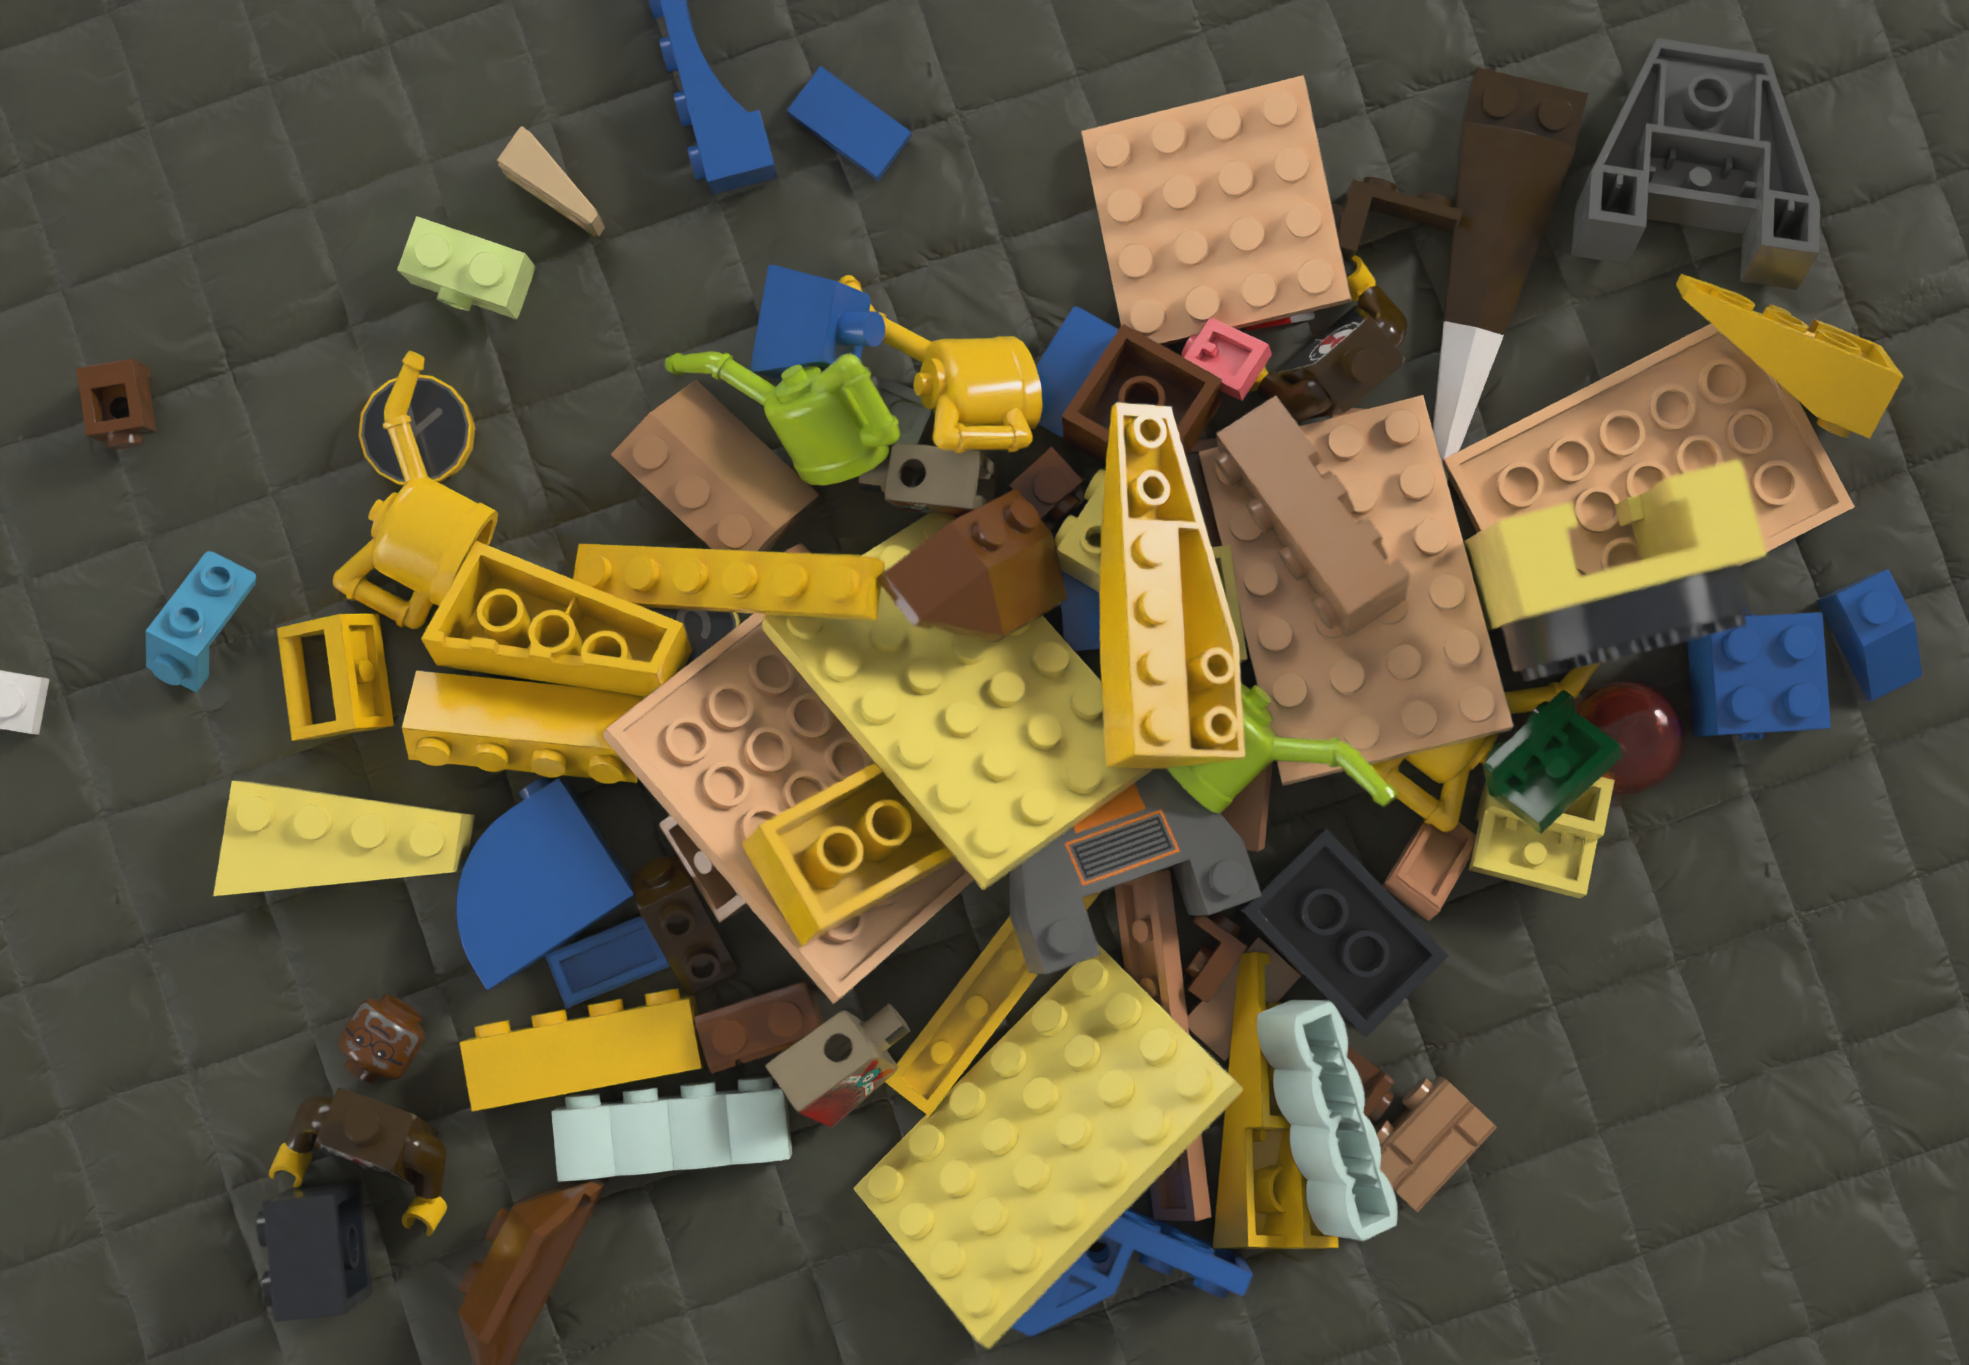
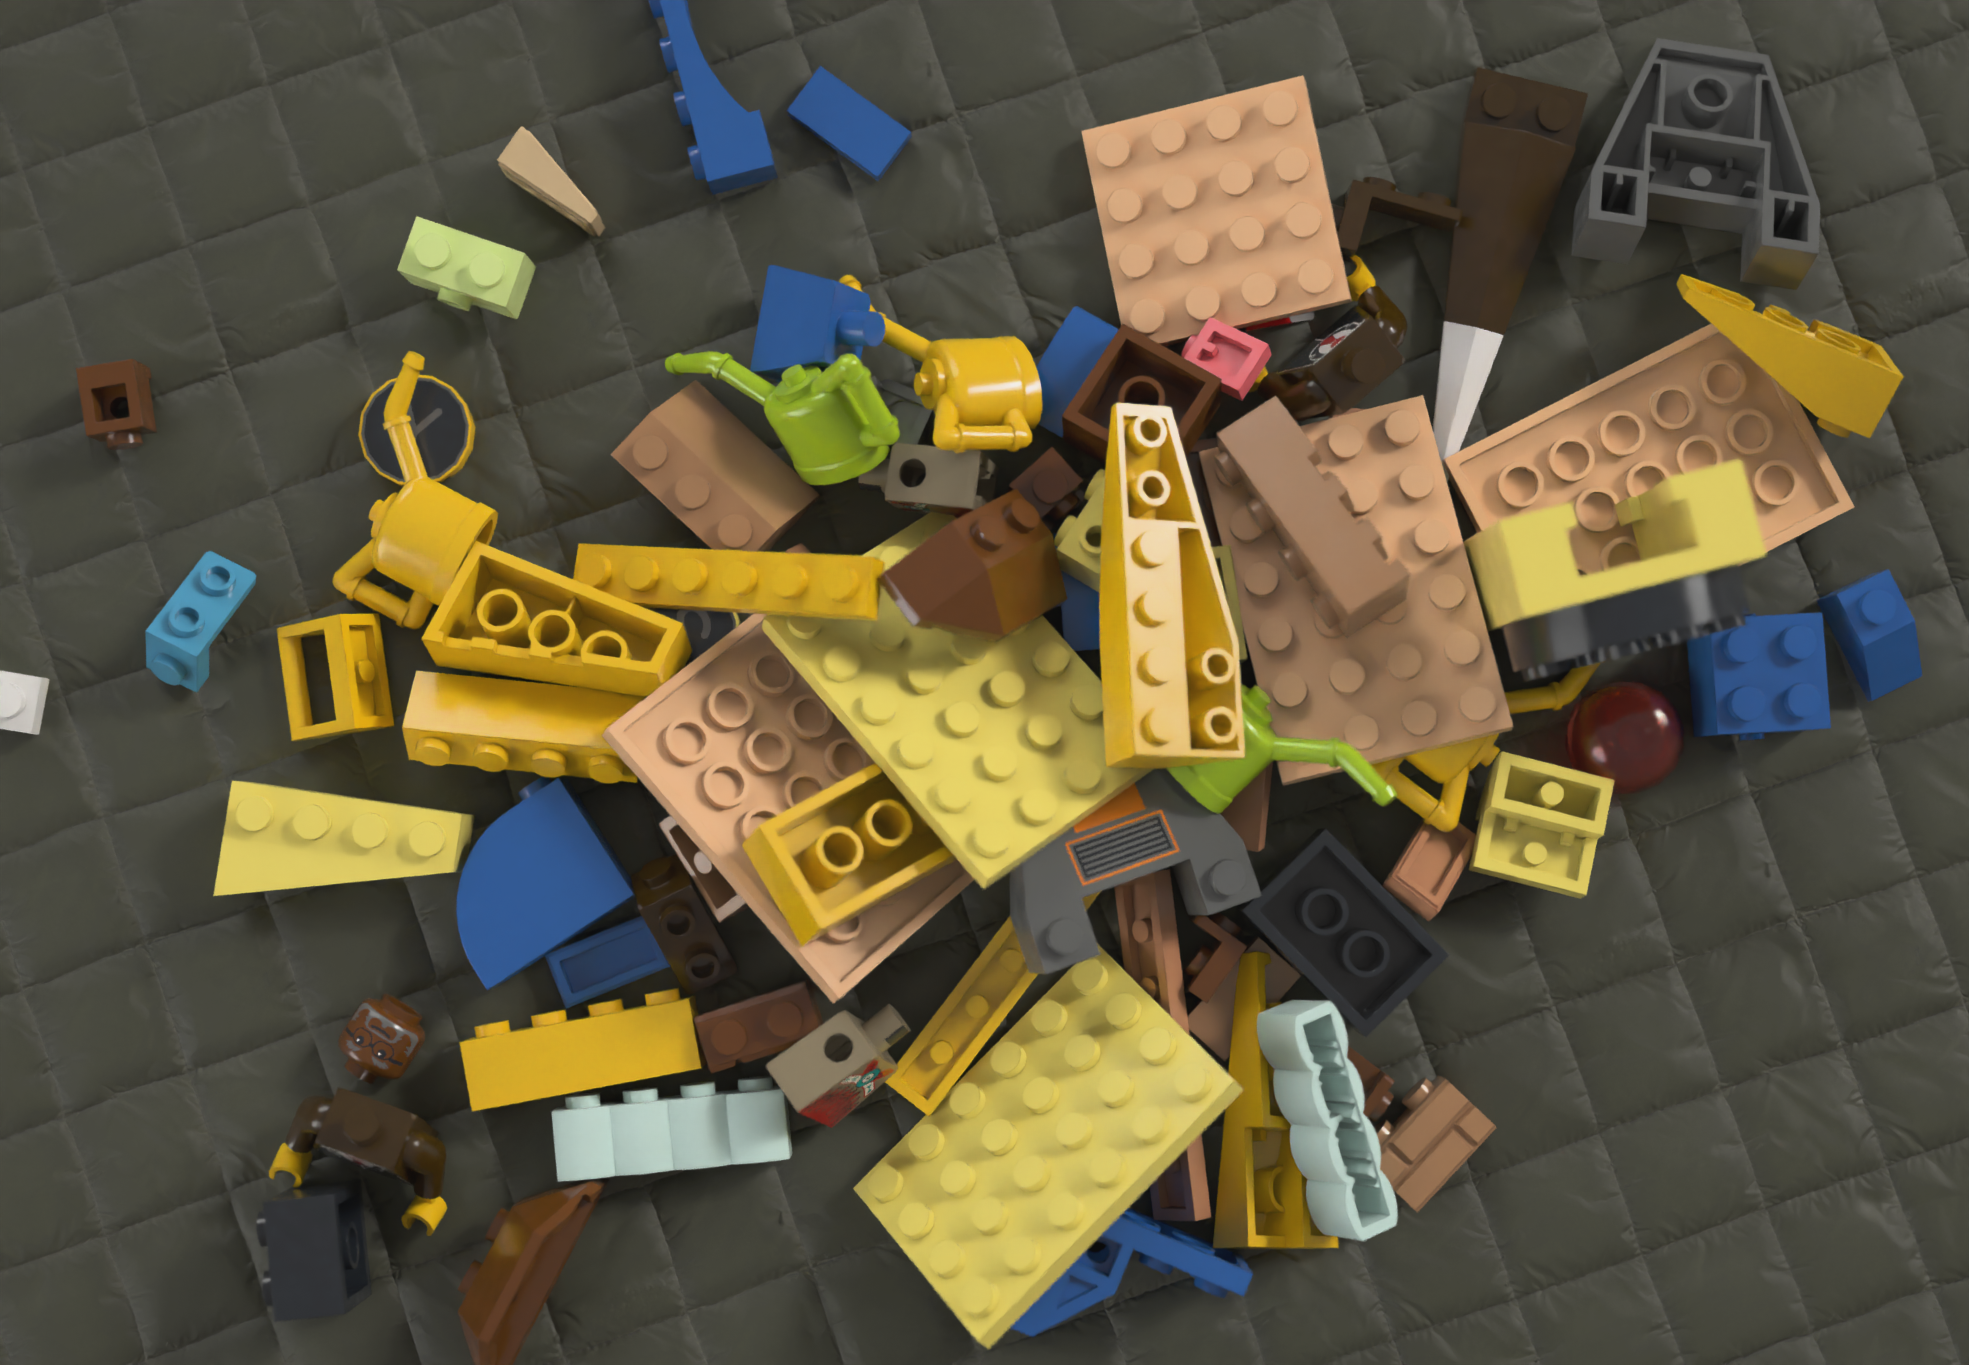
dark green bracket [1483,690,1622,834] -> none

